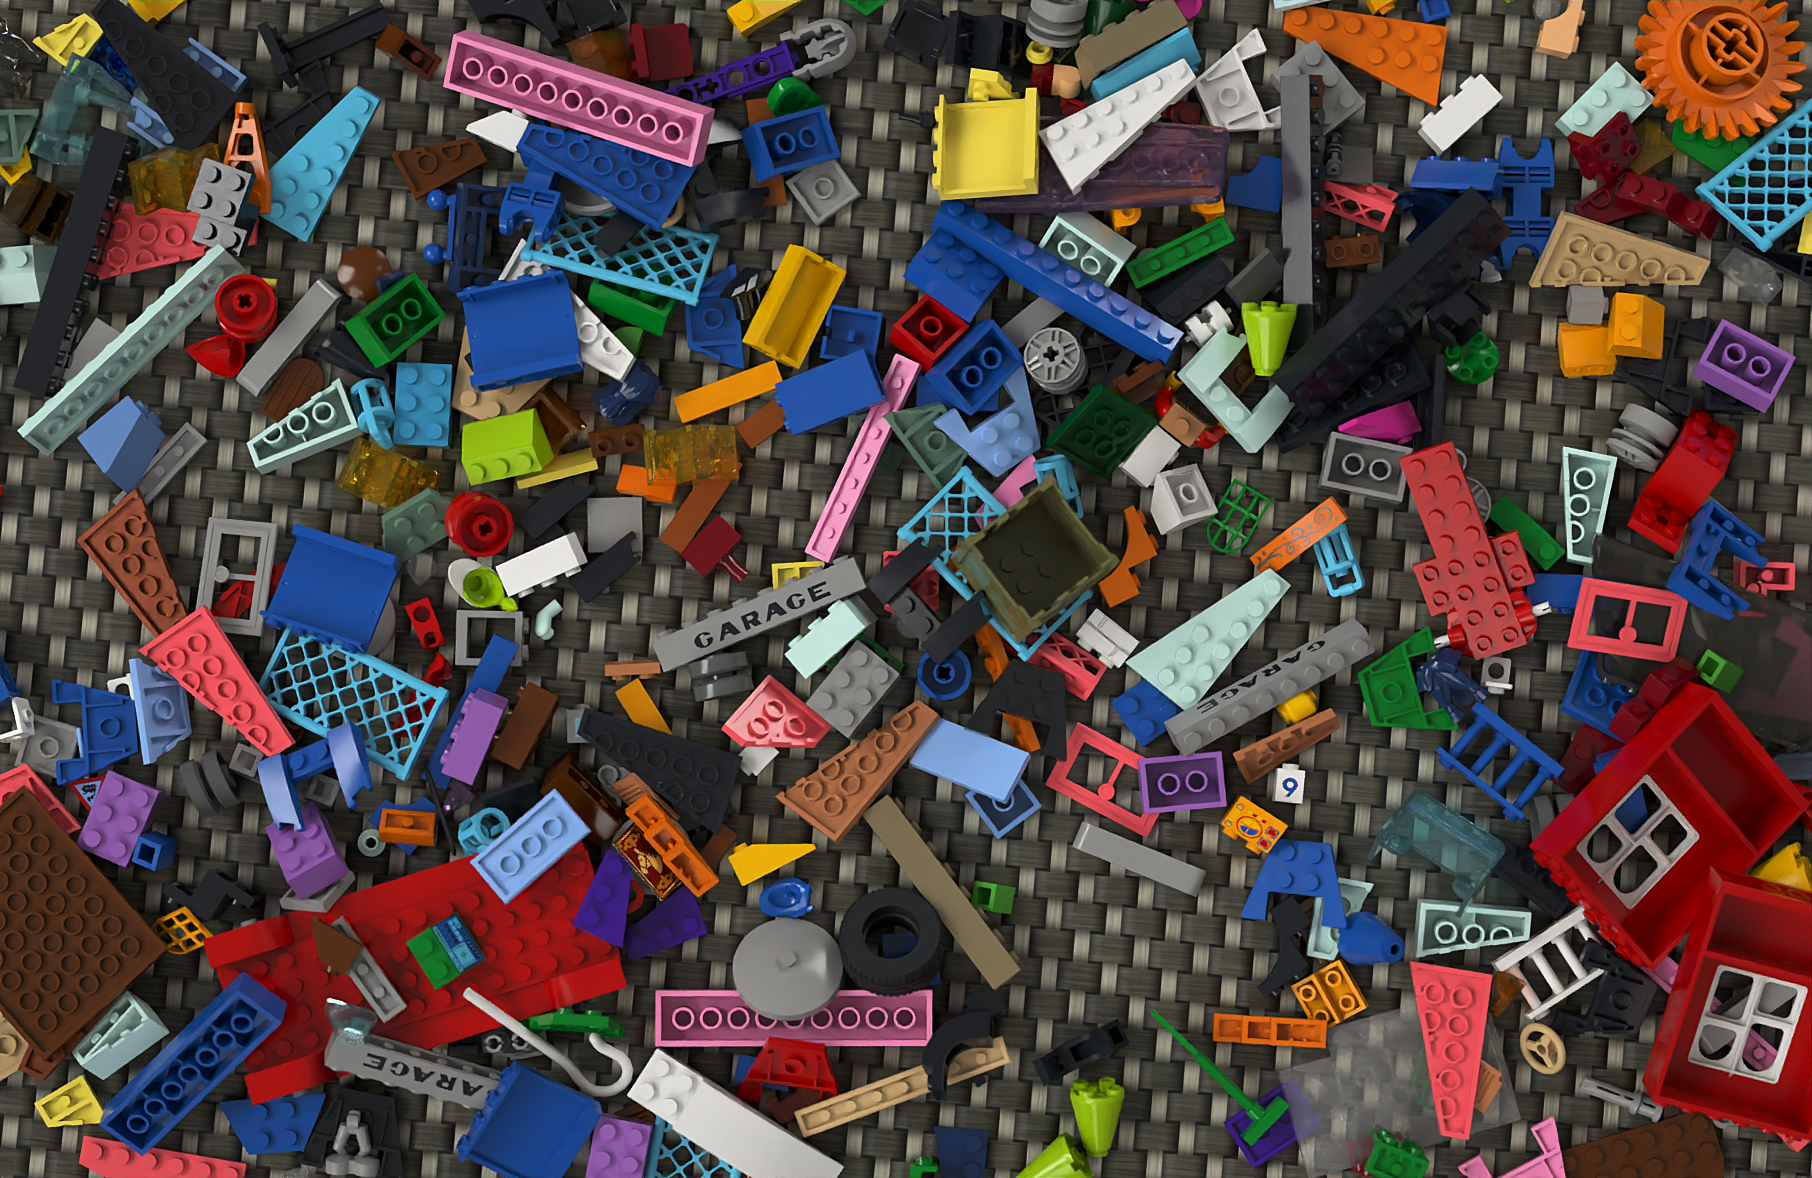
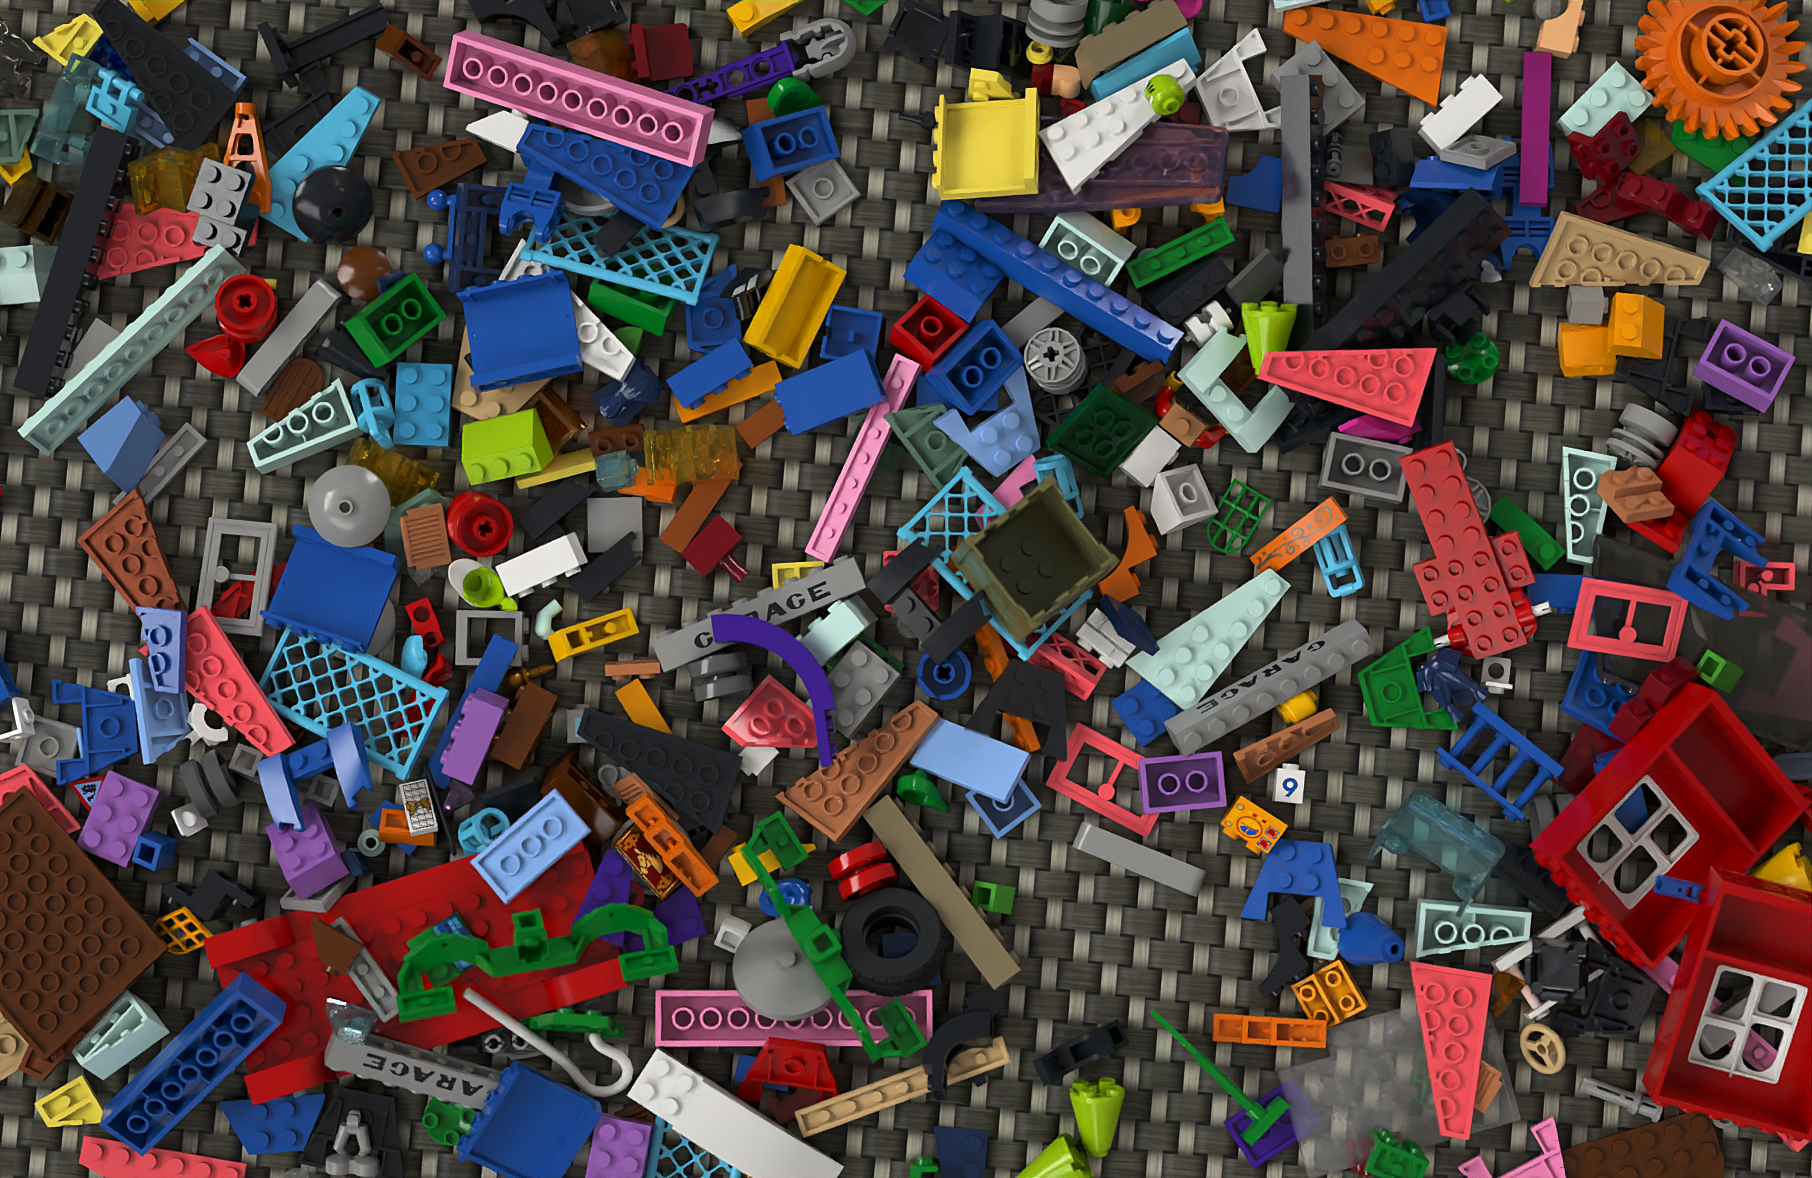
none -> medium azure plate [86,67,145,134]
none -> wing [135,605,187,694]
none -> white bracket [171,802,209,837]
none -> white piece [184,703,229,746]
none -> black dish [292,165,374,244]
none -> light grey dish [308,465,391,547]
none -> dark blue tile [340,847,372,877]
none -> green piece [396,903,679,1022]
none -> white tile [399,779,438,837]
none -> nougat window [400,503,452,570]
none -> medium azure animal [400,635,427,680]
none -> green dish [422,1097,477,1146]
none -> pearl gold bar [503,664,555,691]
none -> yellow slope [547,607,639,663]
none -> clear light blue brick [595,450,639,492]
none -> blue brick [666,337,755,410]
none -> dark purple arch [711,614,838,767]
none -> white slope [714,914,752,954]
none -> green piece [739,810,927,1062]
none -> red wheel [827,841,898,902]
none -> green piece [896,769,949,813]
none -> dark blue tile [1099,593,1160,656]
none -> lime head [1144,74,1185,115]
none -> coral wing [1257,348,1437,427]
none -> black brick [1369,129,1415,189]
none -> light grey tile [1440,133,1516,170]
none -> magenta tile [1519,52,1552,207]
none -> black panel [1525,937,1589,1002]
none -> nougat plate [1597,466,1674,523]
none -> blue bar [1653,875,1705,903]

